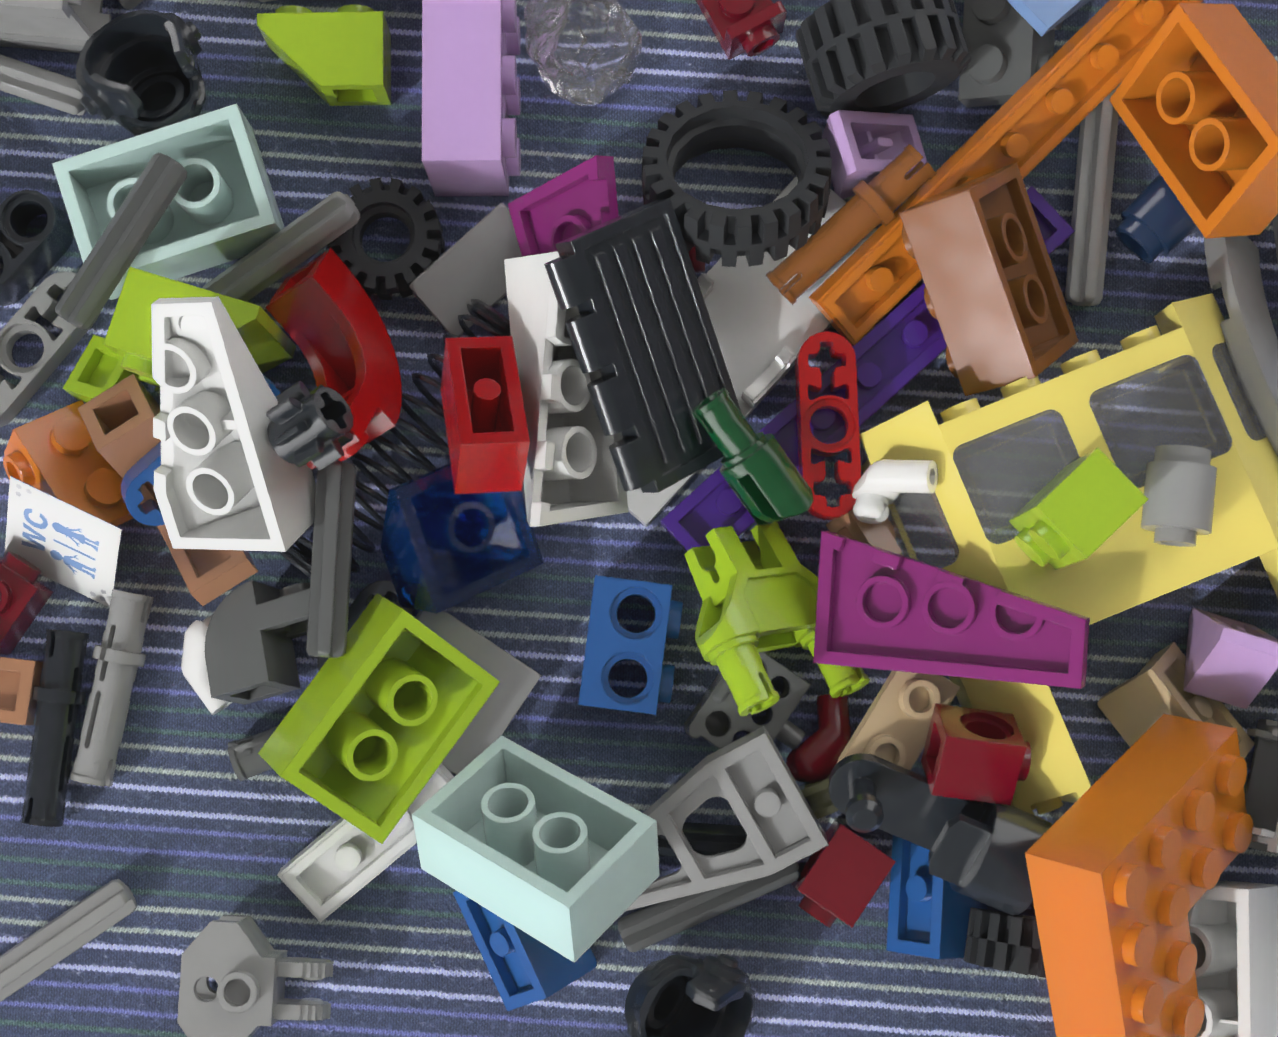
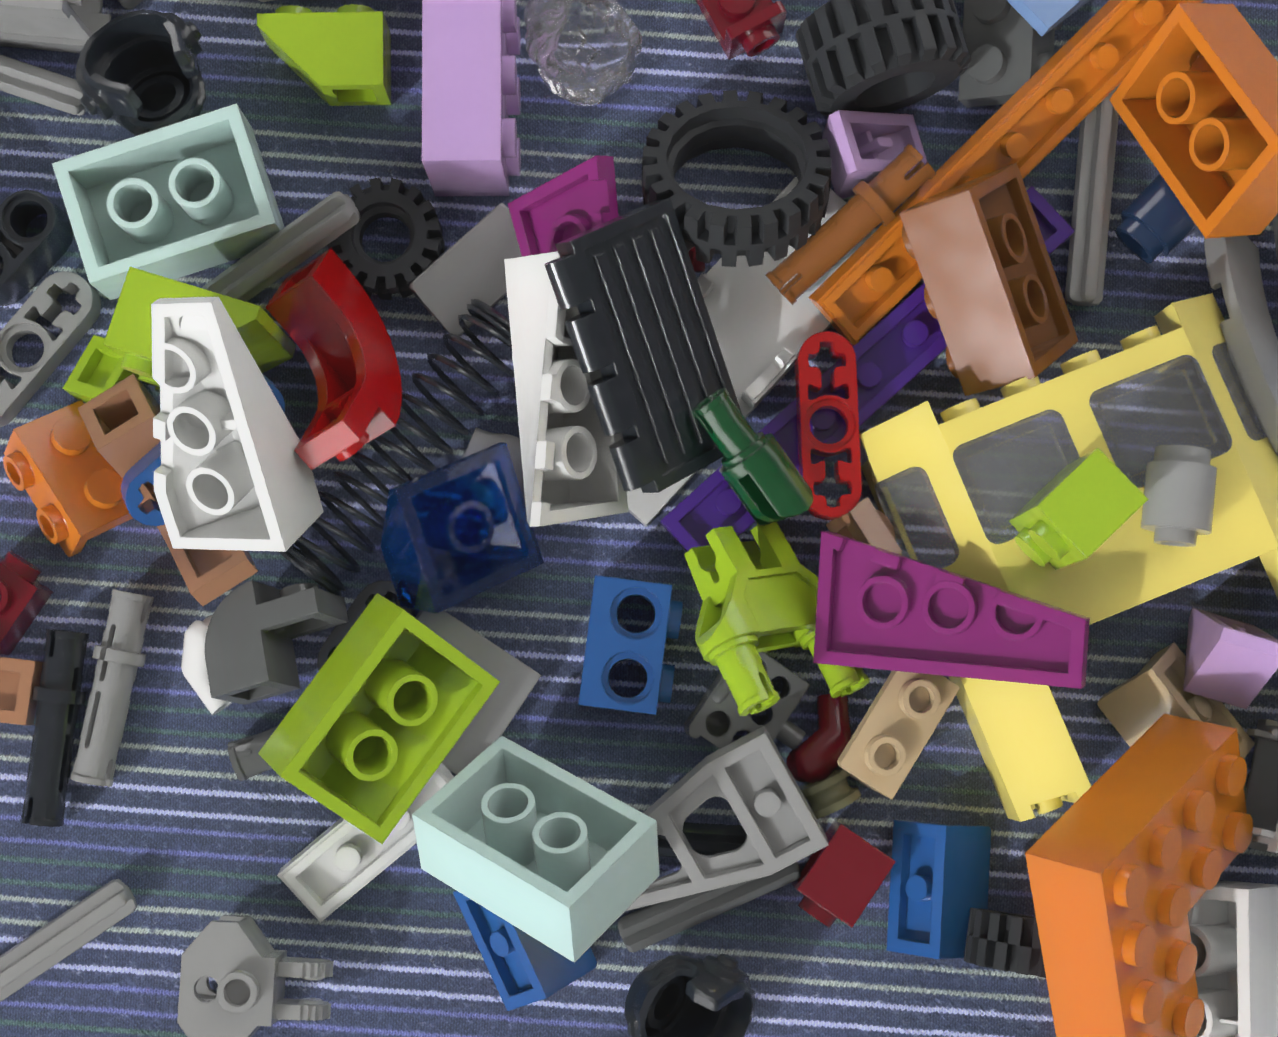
white sticker [4,476,122,607] -> none
dark grey axle [55,152,187,330] -> none
black gear [266,381,353,471] -> none
dark grey axle [306,461,357,658] -> none
red brick [441,336,530,494] -> none
black piece [829,753,1052,916] -> none
white arm [852,459,938,524] -> none
dark red brick [921,703,1031,806] -> none

